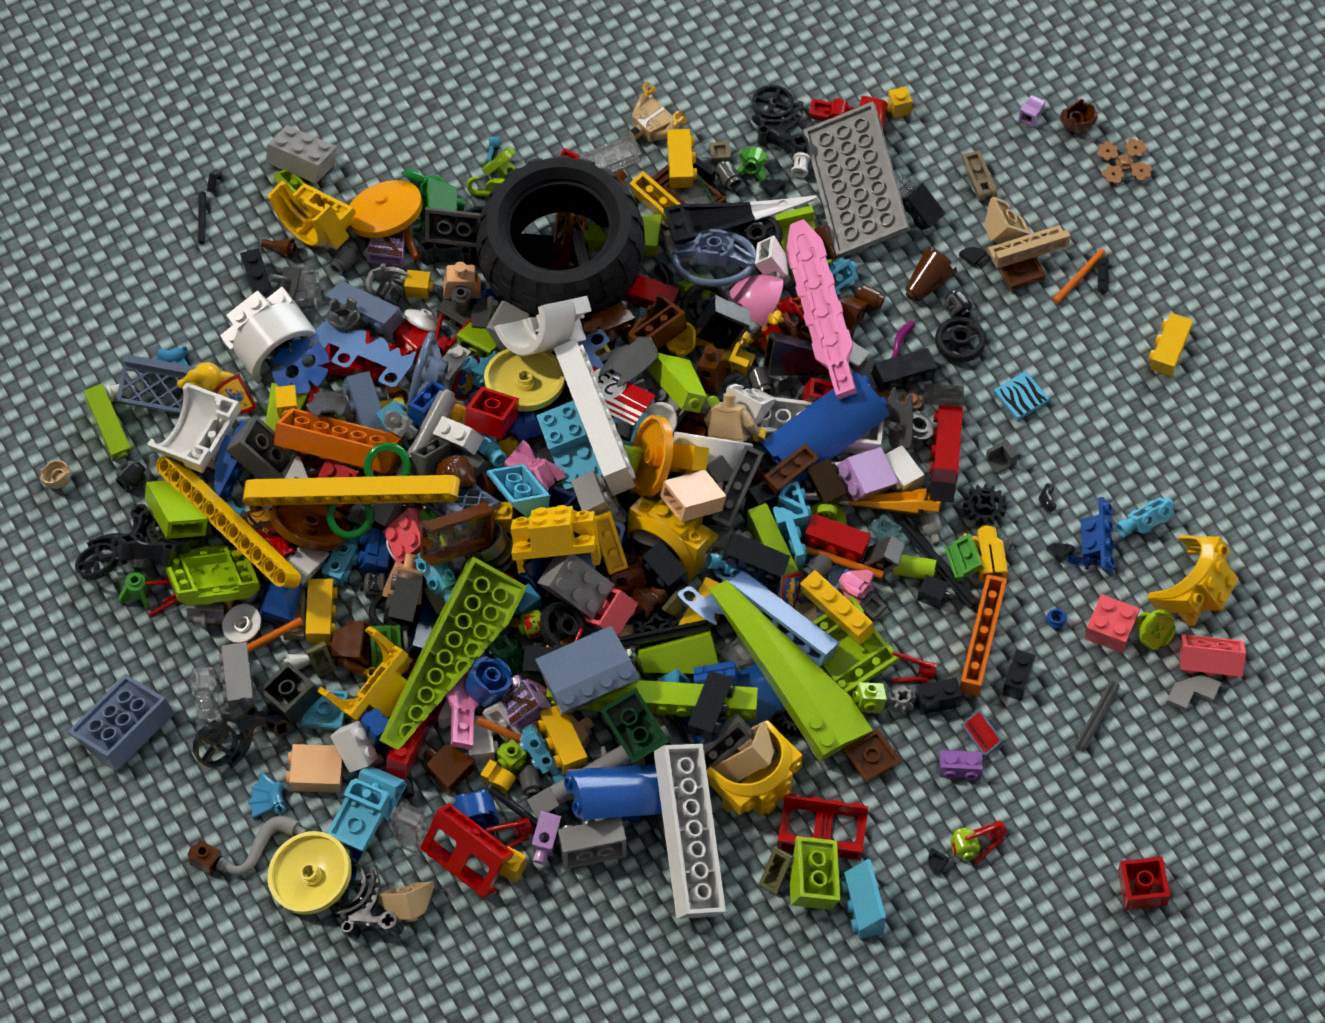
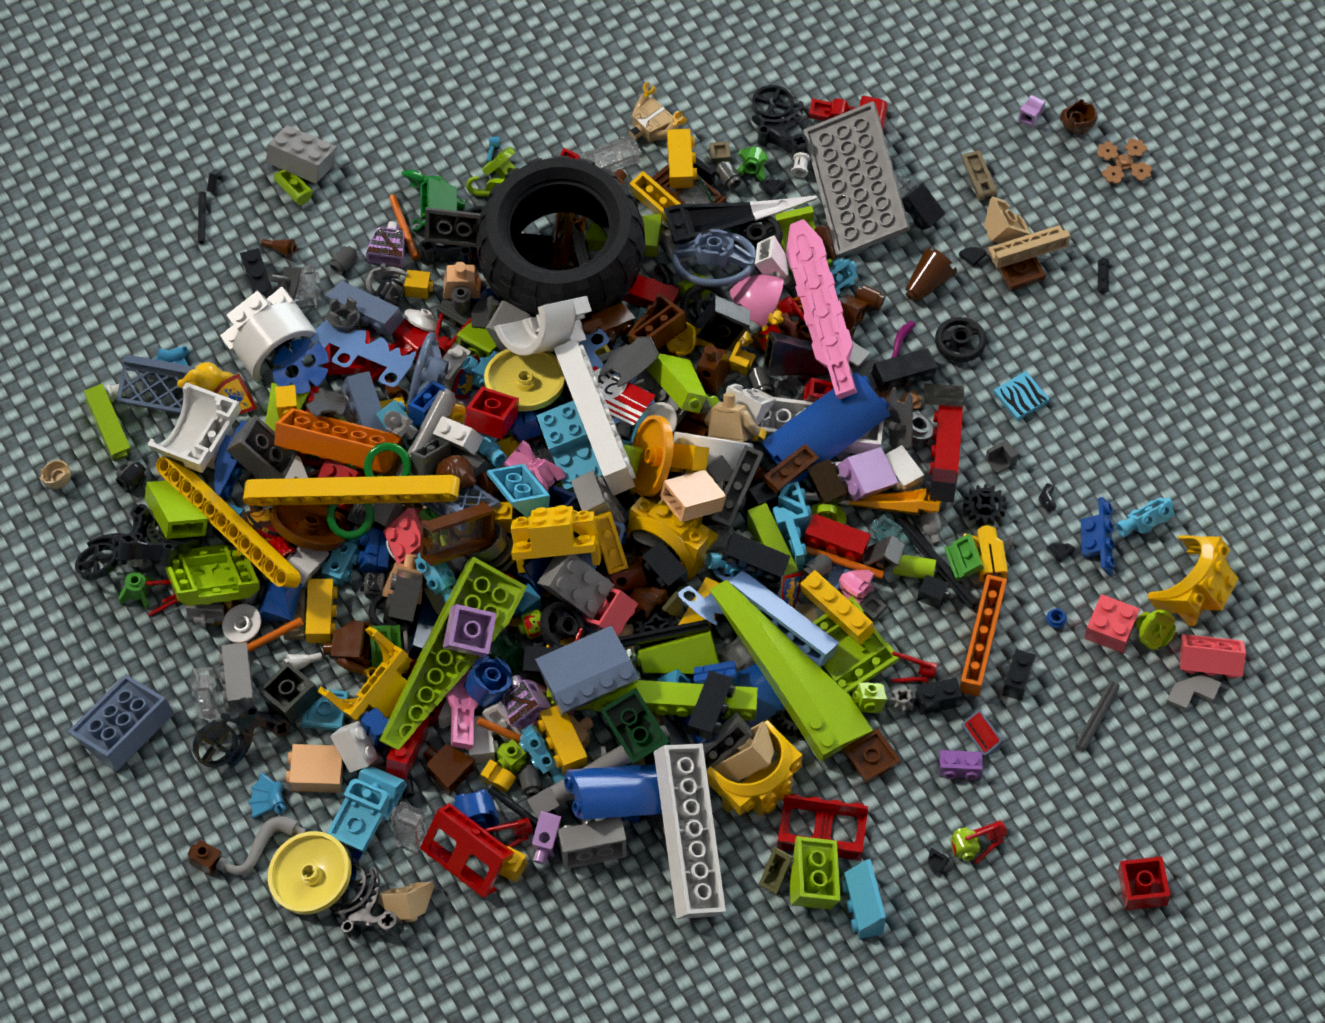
yellow piece [267,181,356,250] -> none
olive slope [306,640,337,678] -> none
light orange dish [349,180,423,238] -> none
yellow brick [887,86,912,119] -> none
black head [943,290,973,318] -> none
orange bar [1052,249,1106,304] -> none
clear blue piece [1068,556,1101,570] -> none
yellow brick [1148,313,1193,377] -> none
none -> lavender brick [443,604,497,657]

